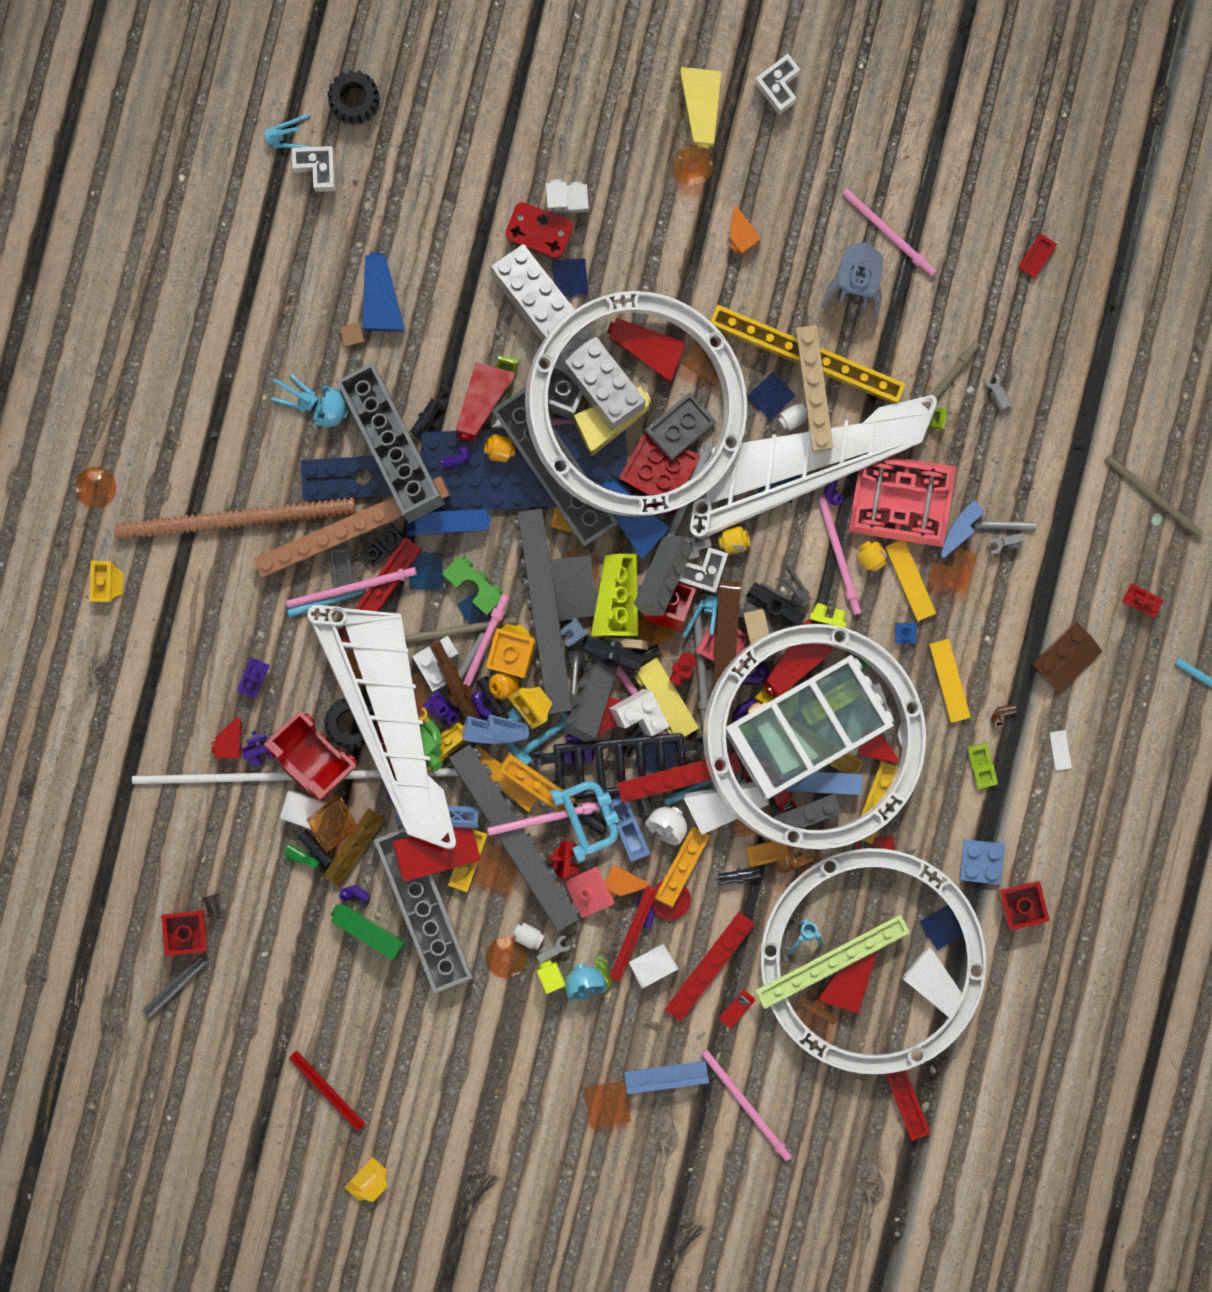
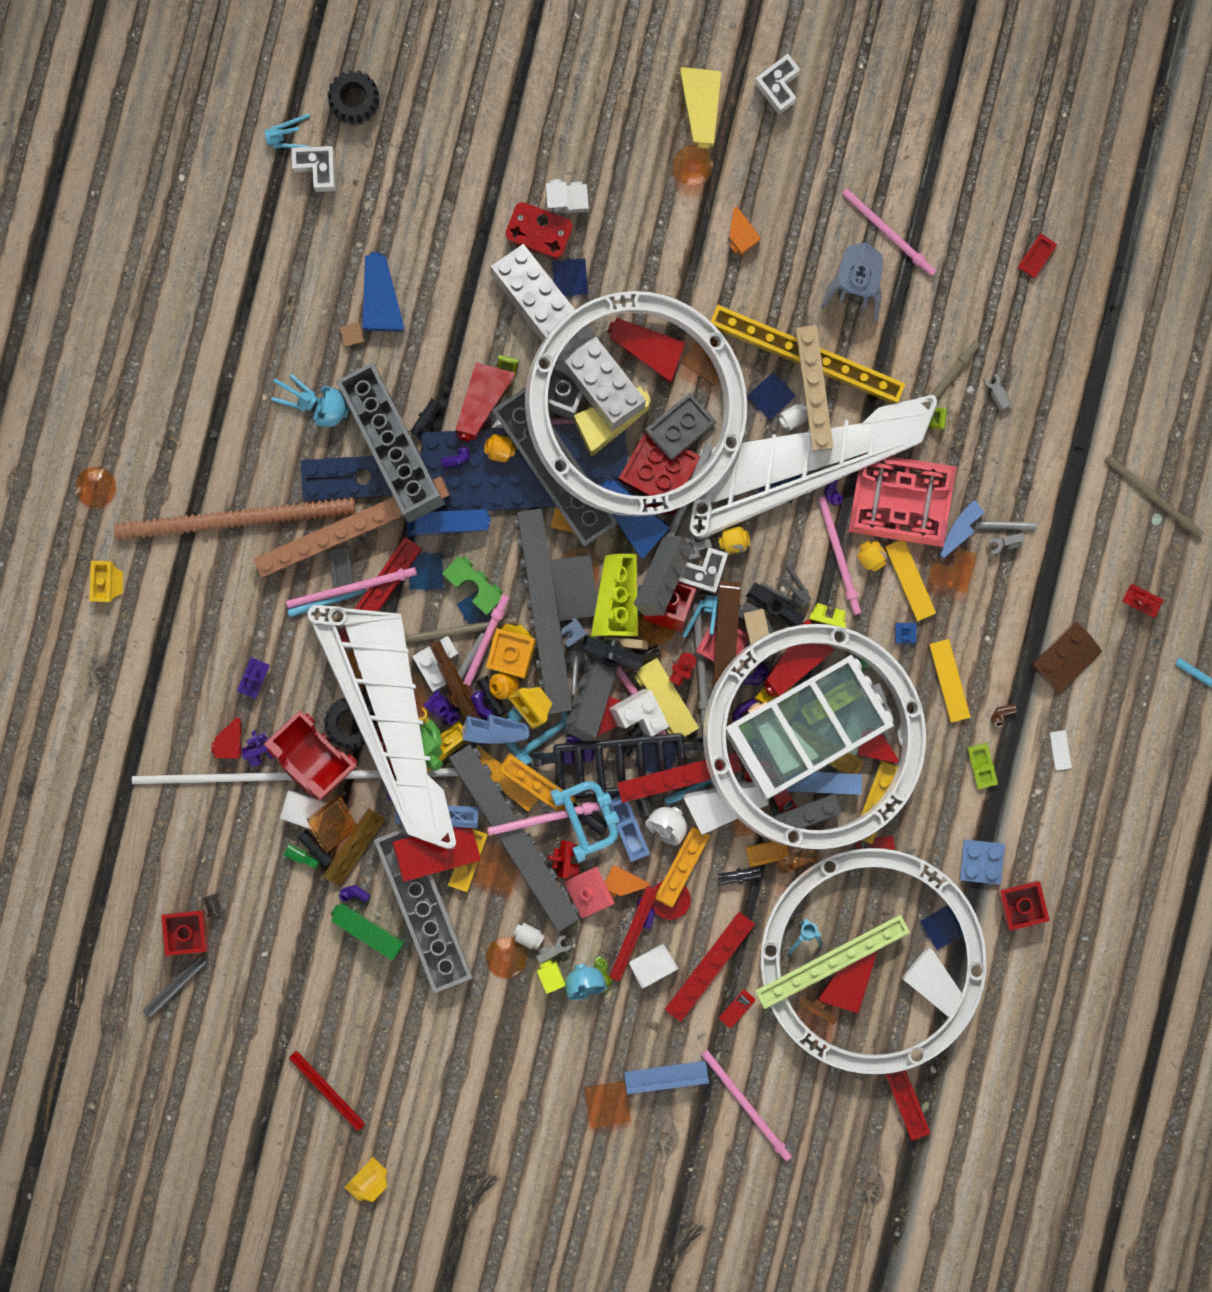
black slope [360,524,404,568] -> none

